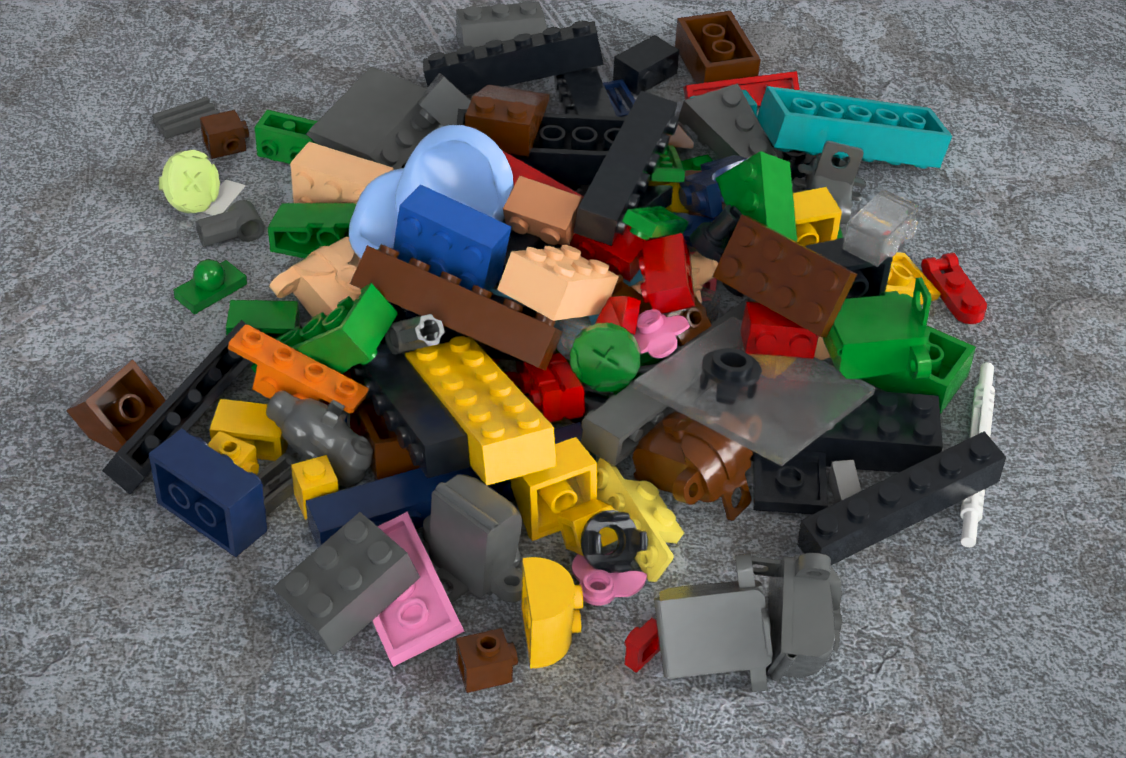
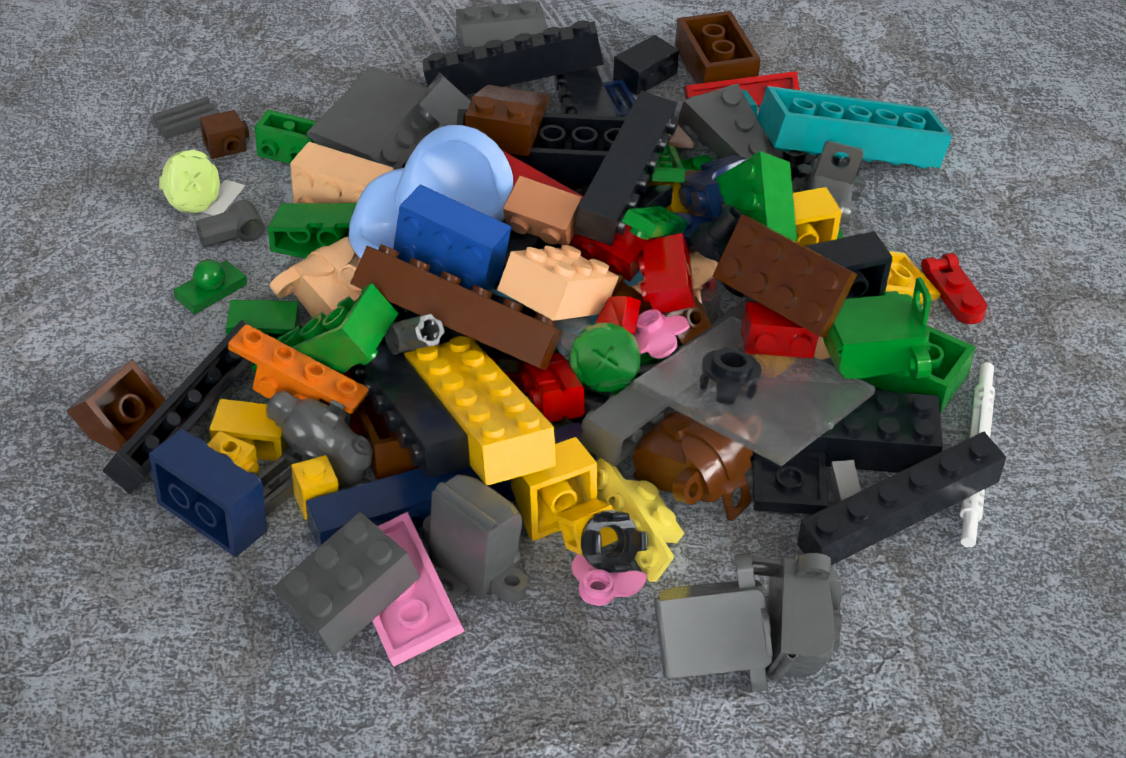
reddish brown brick [456,628,518,693] -> none
yellow brick [521,557,583,669] -> none
red plate [624,618,660,673] -> none
clear brick [842,189,919,267] -> none

